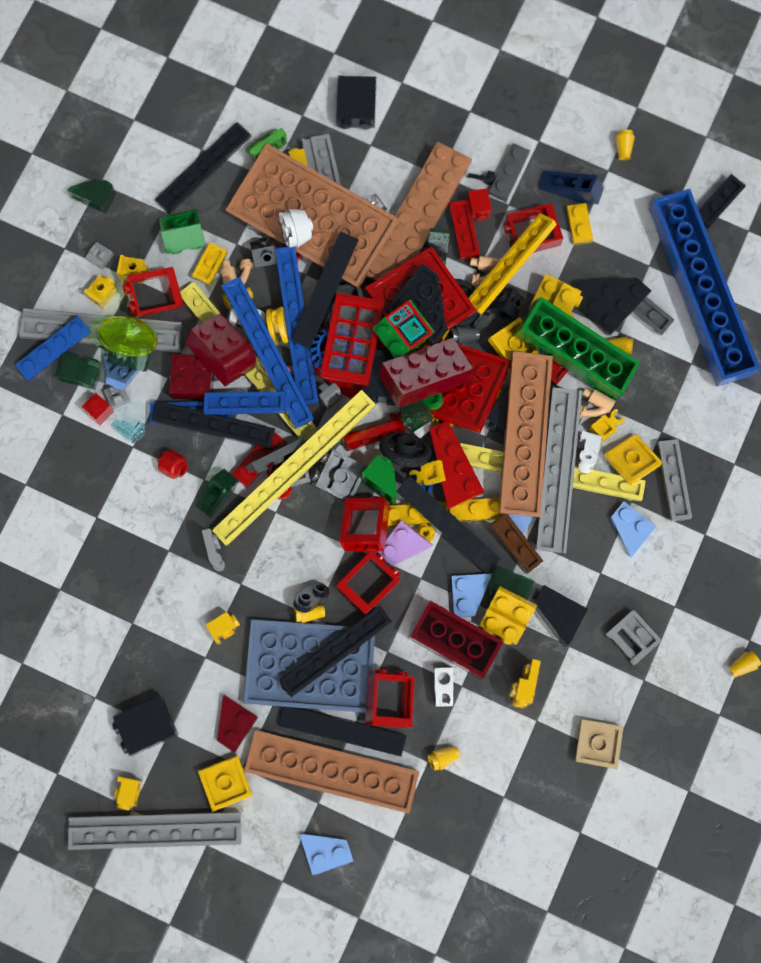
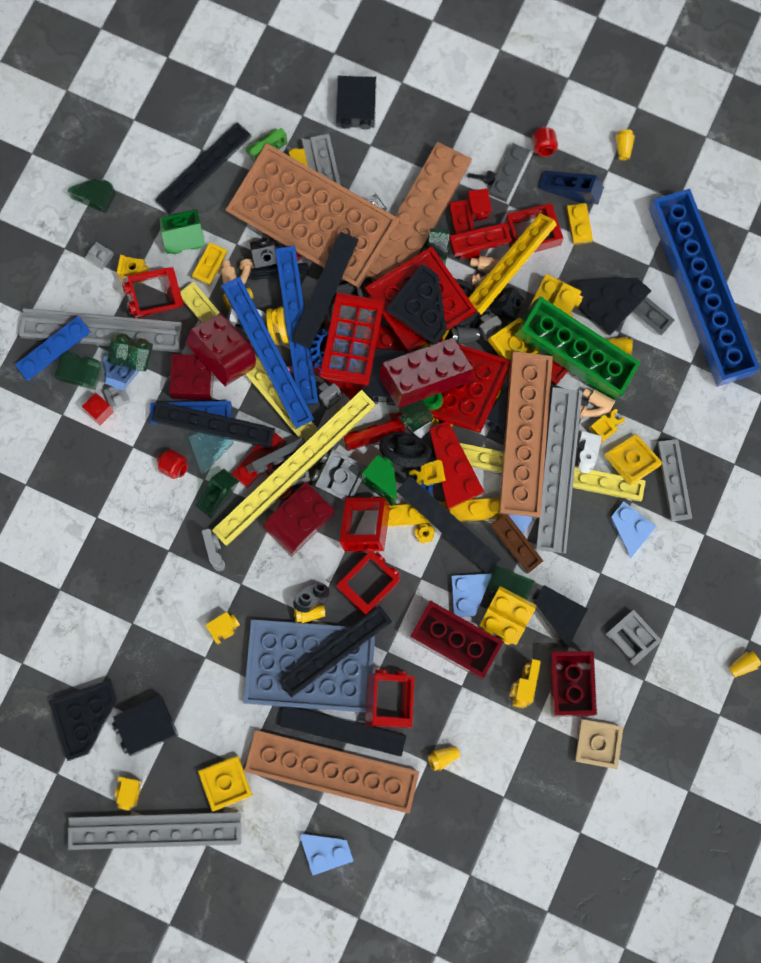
yellow brick [84,275,117,309] -> none
clear neon green dish [96,316,158,356] -> none
clear light blue bracket [111,419,145,444] -> none
blue plate [204,391,286,415] -> none
dark red wing [217,695,259,753] -> none
white cone [279,209,313,248] -> none
slope [372,299,435,358] -> none
lavender wing [378,521,433,566] -> none
white leg [434,667,453,707] -> none
black plate [699,174,746,229] -> none
none -> black plate [49,680,117,761]
none -> clear light blue wing [188,433,234,474]
none -> black axle [250,263,309,280]
none -> dark red brick [263,482,335,557]
none -> red plate [449,223,512,257]
none -> light grey tile [480,314,502,342]
none -> red head [531,127,558,157]
none -> dark red brick [549,651,597,717]

